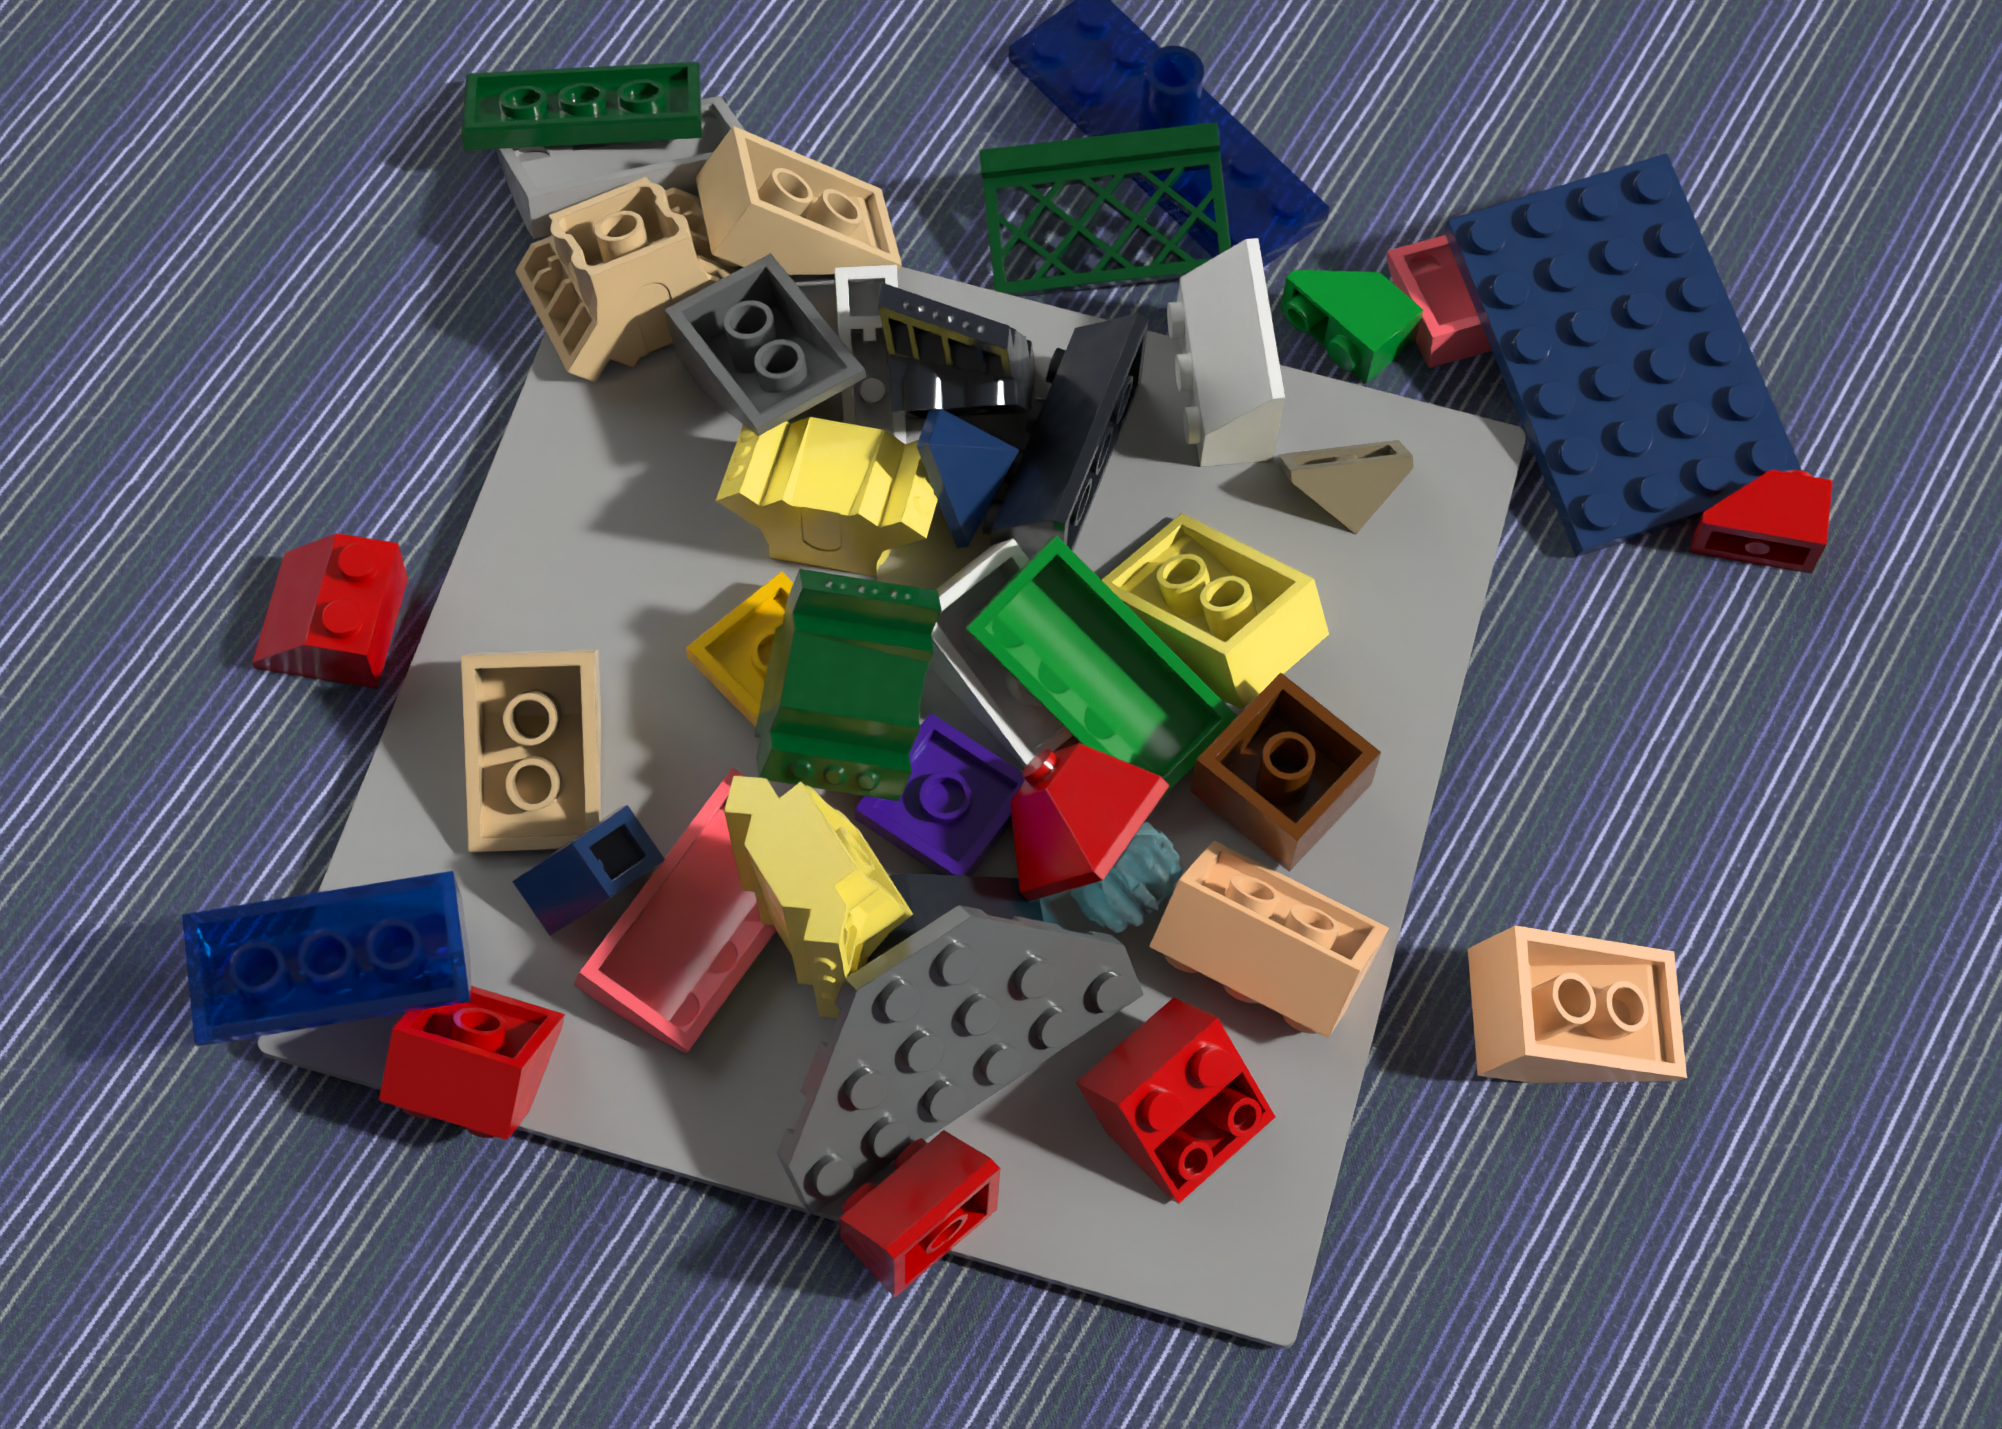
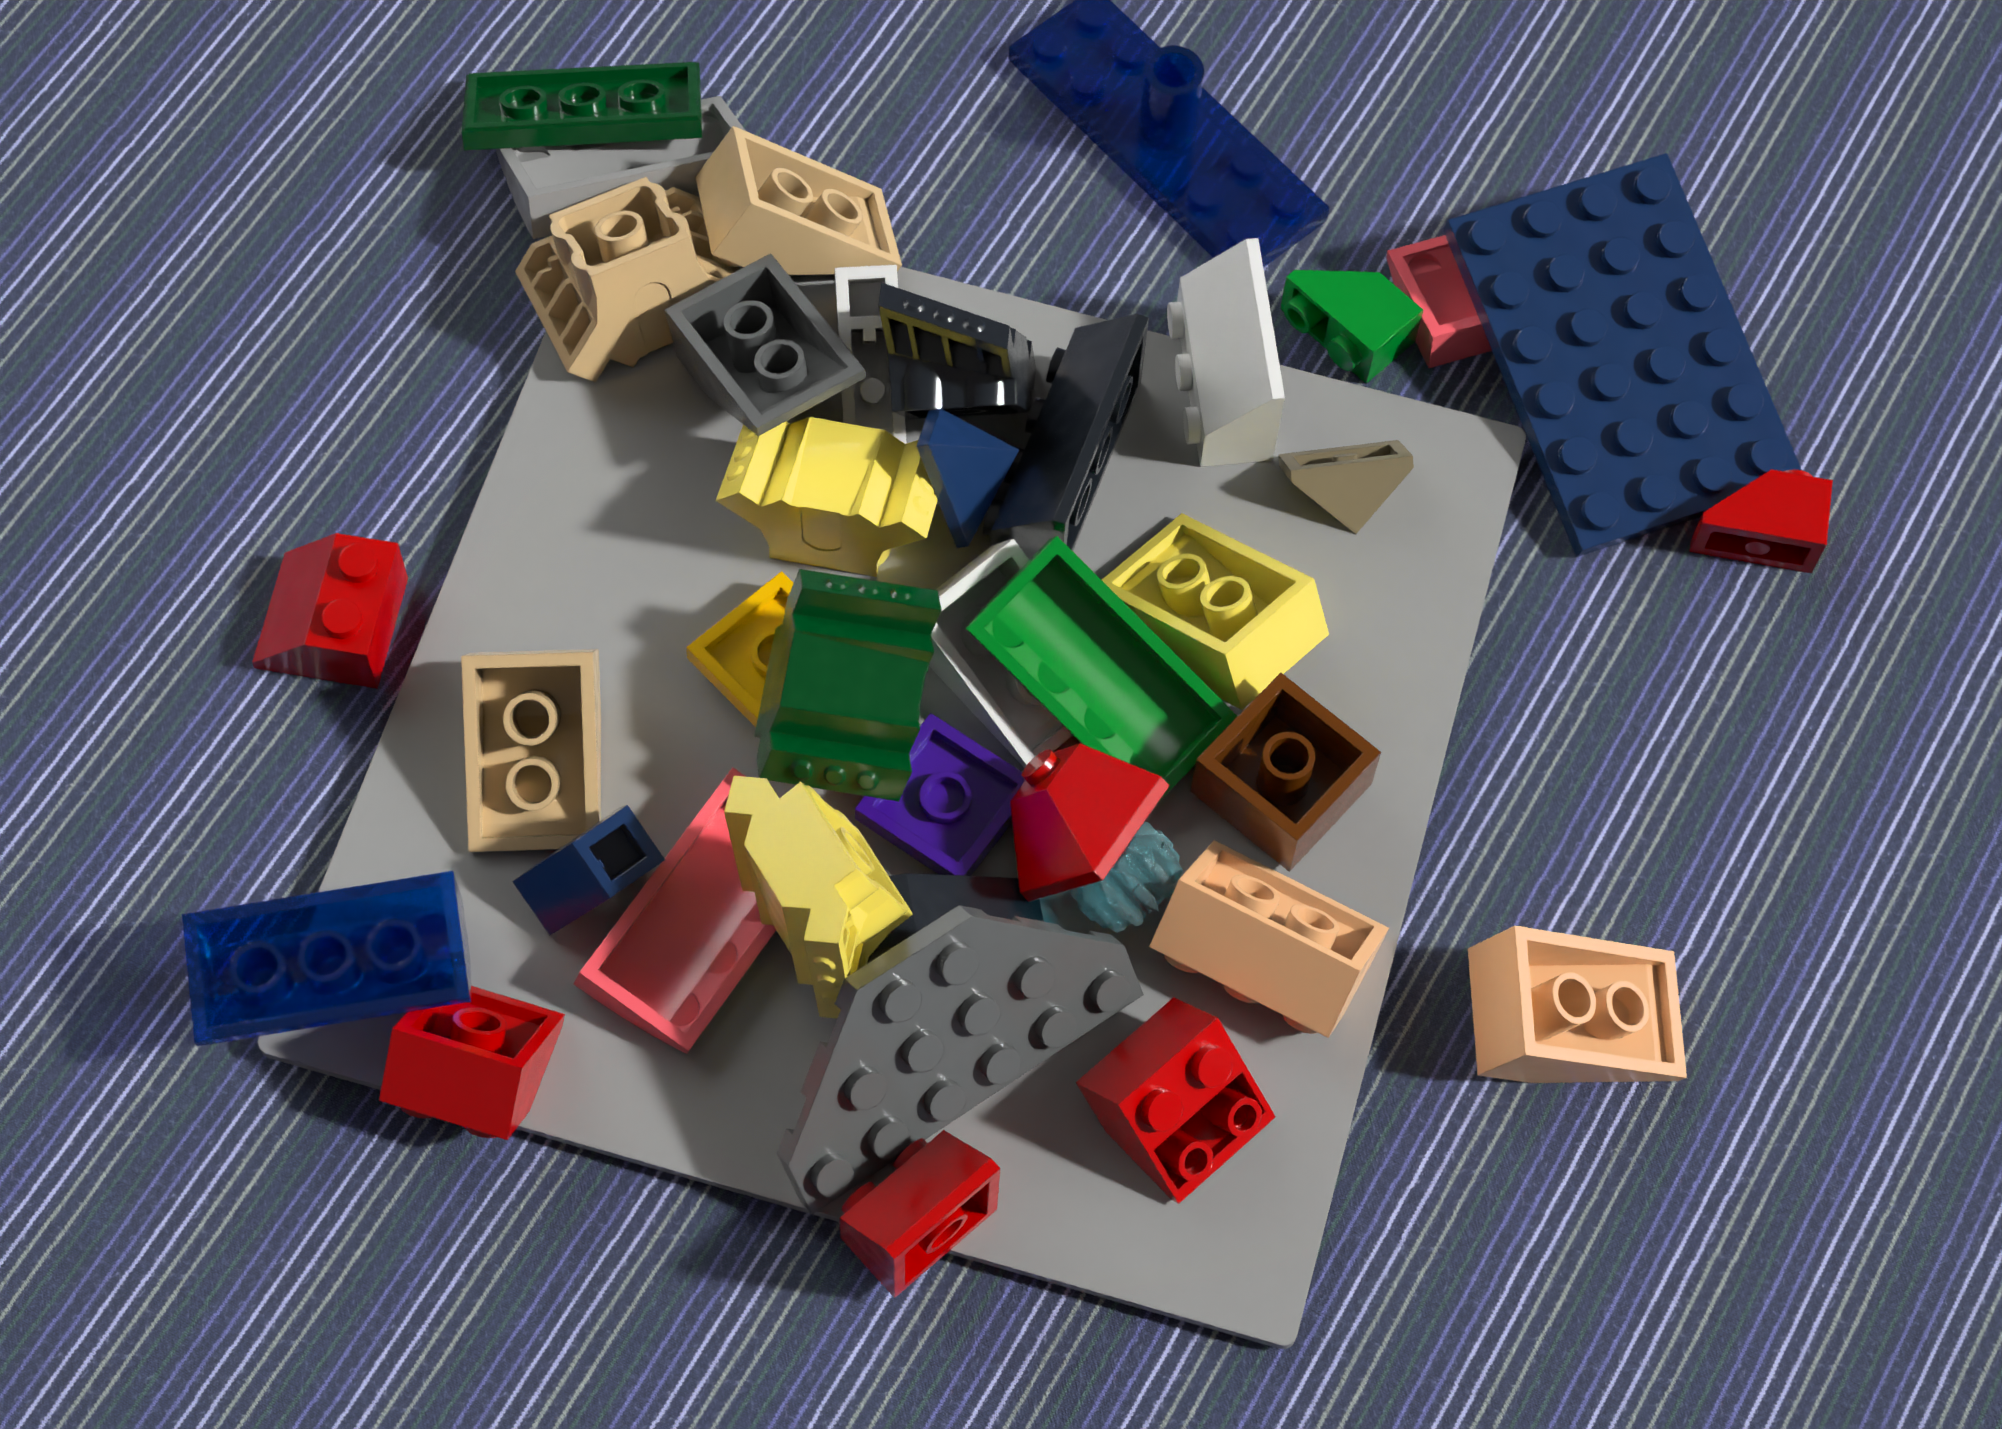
dark green fence [979,122,1231,297] -> none

